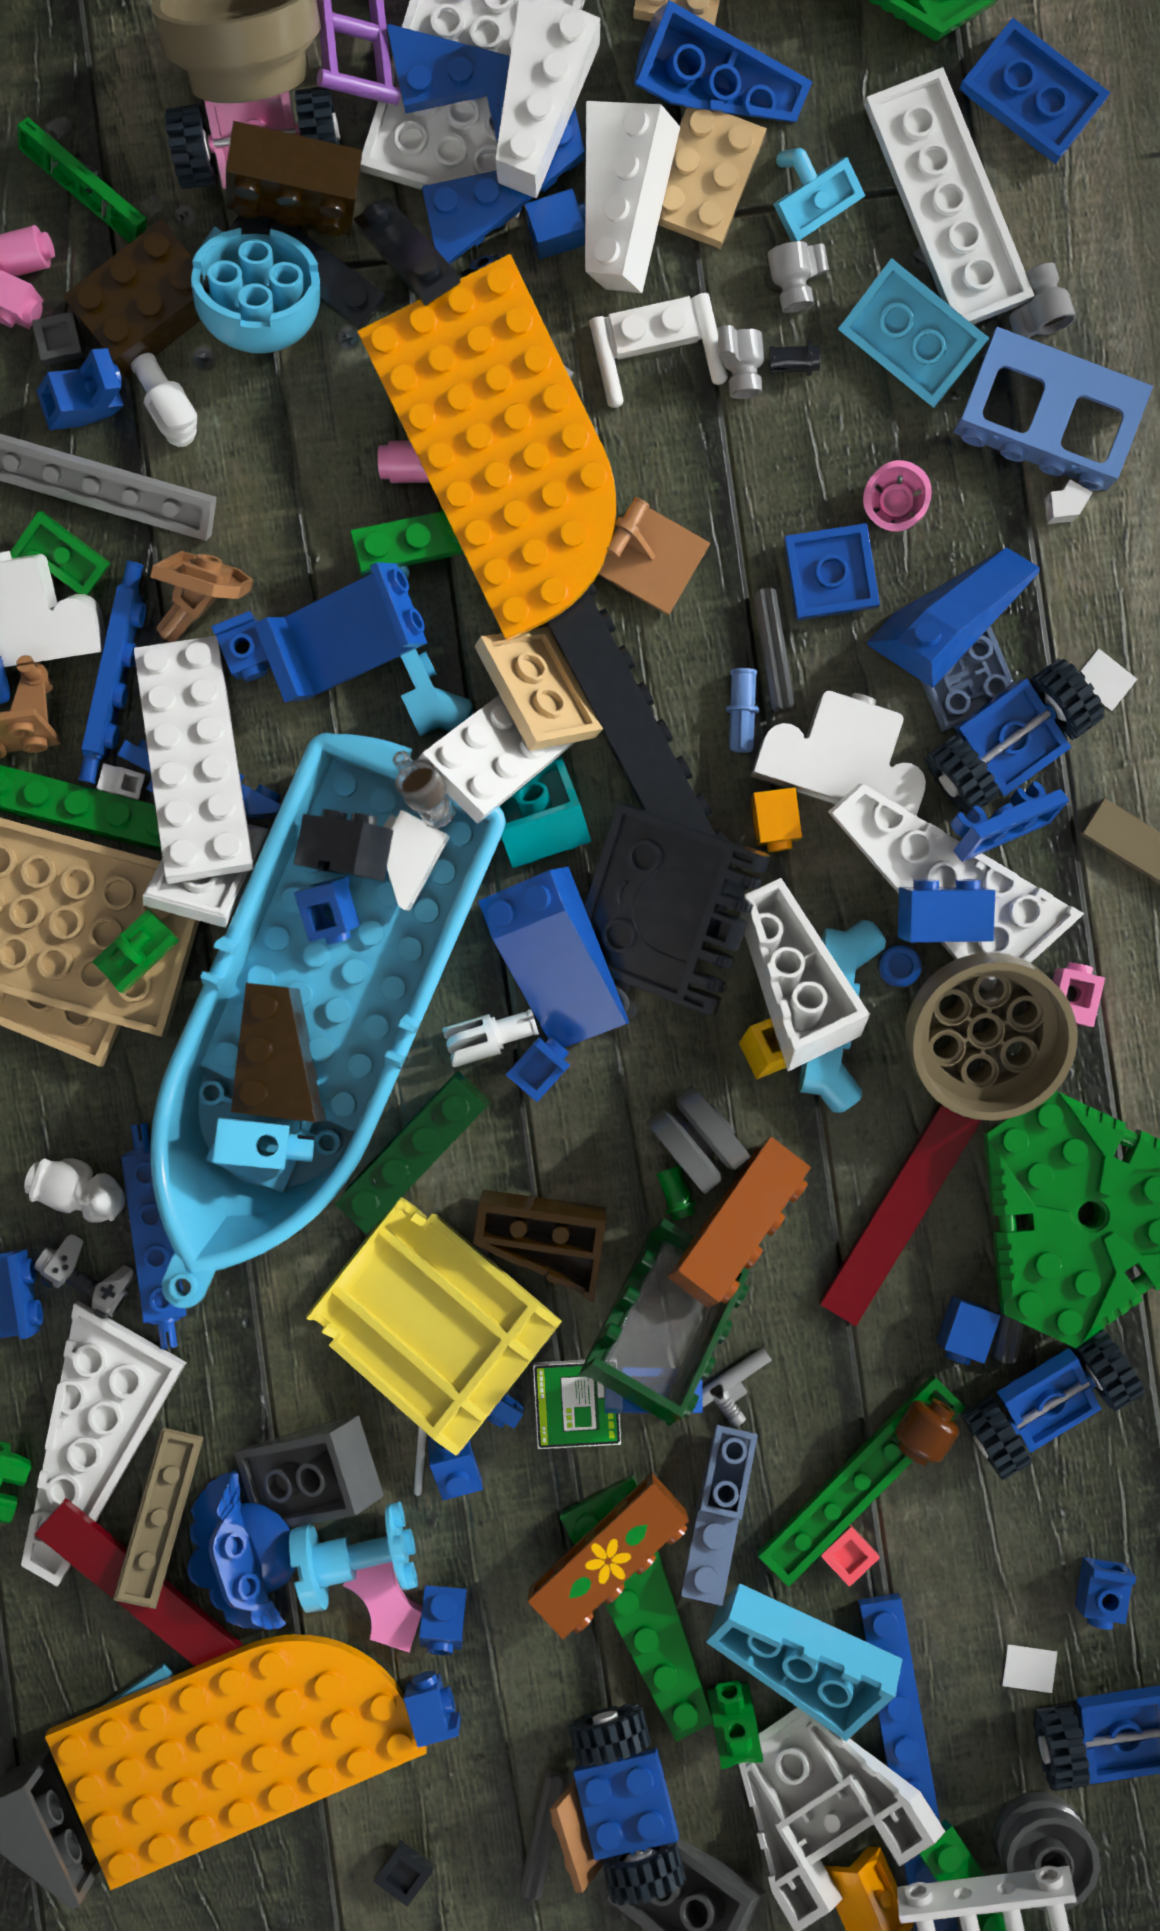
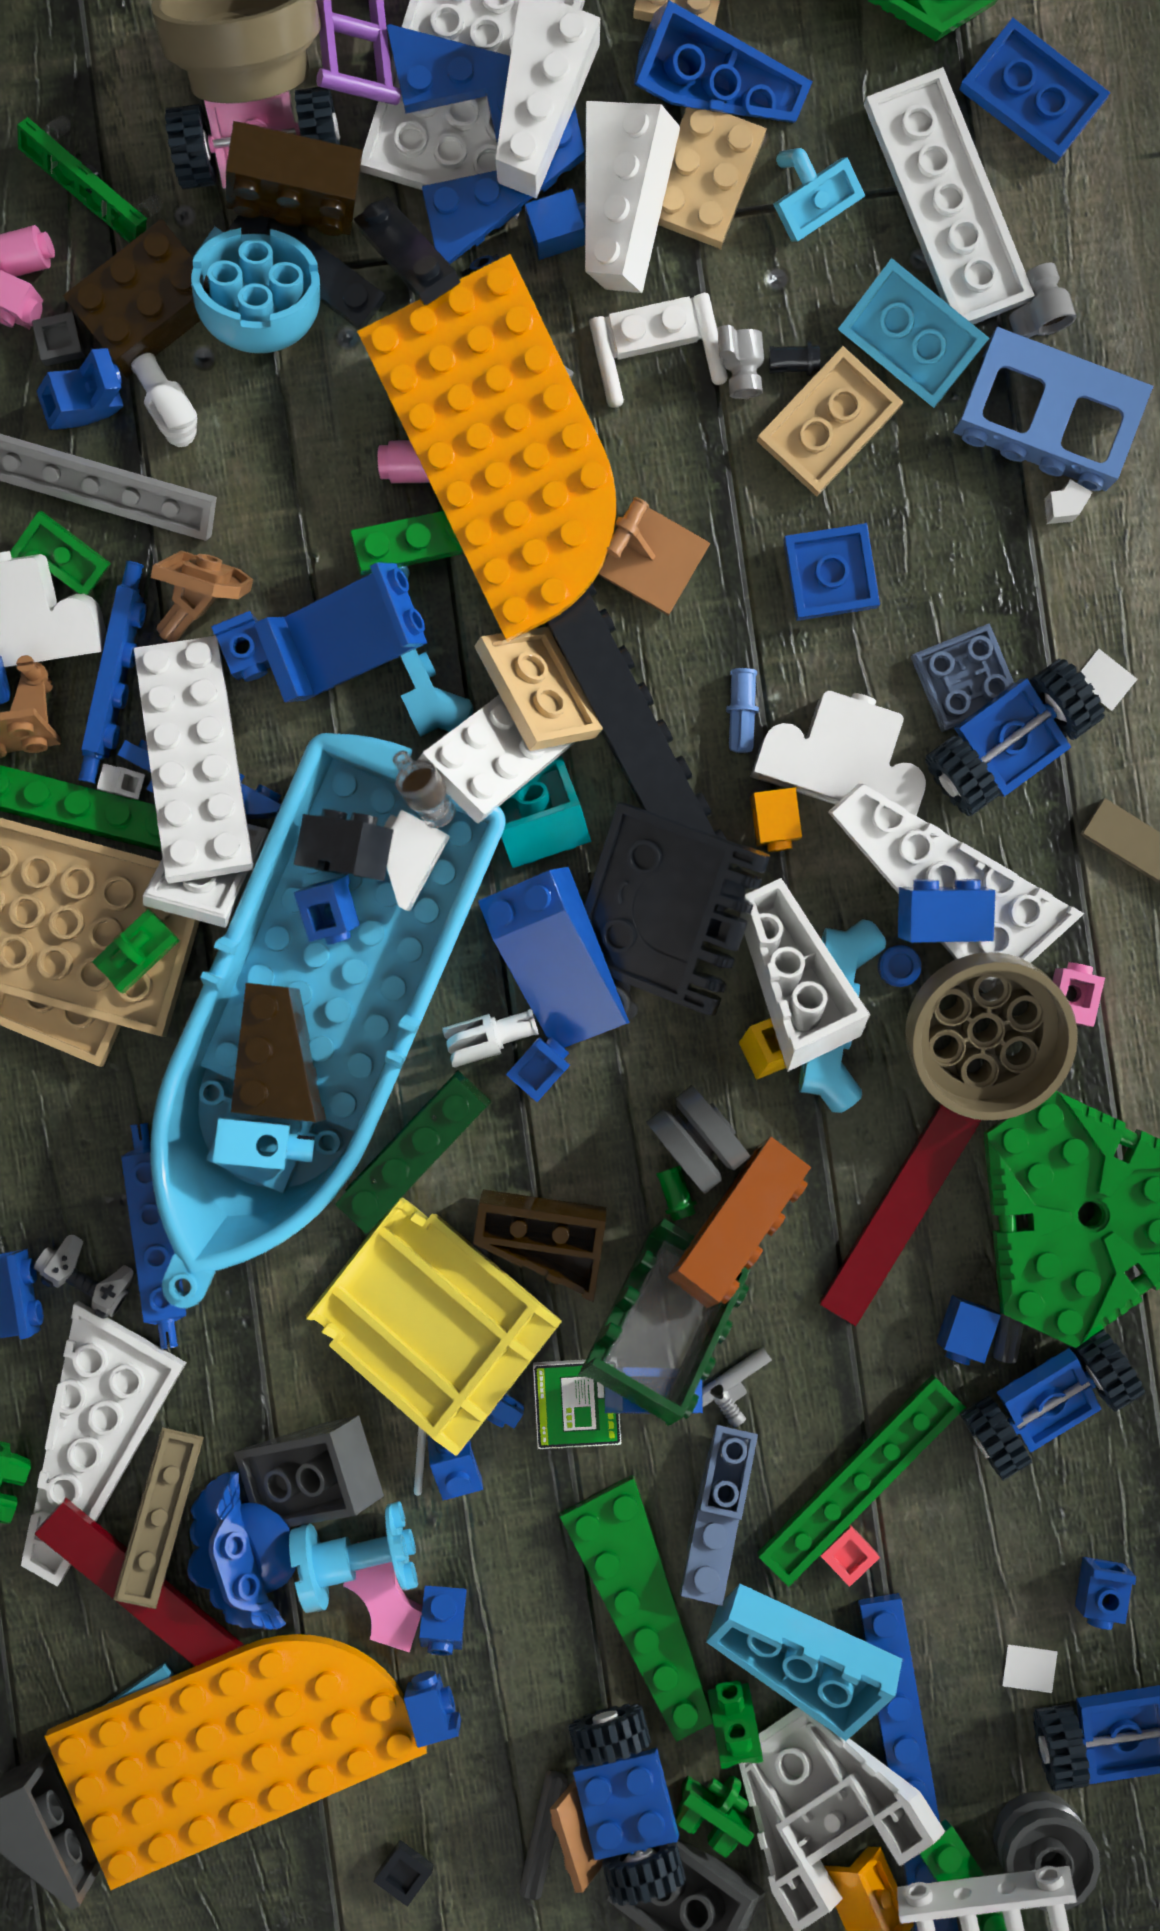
white animal [24,1158,125,1223] -> none
dark orange brick [528,1473,689,1639] -> none
dark grey axle [753,588,794,711] -> none
light grey piece [767,241,829,313] -> none
bright pink helmet [863,460,932,532] -> none
blue wedge [868,547,1040,688] -> none
reddish brown head [895,1398,959,1466] -> none
blue plate [950,781,1069,862] -> none
none -> green hips [675,1776,754,1858]
none -> tan plate [757,346,903,497]

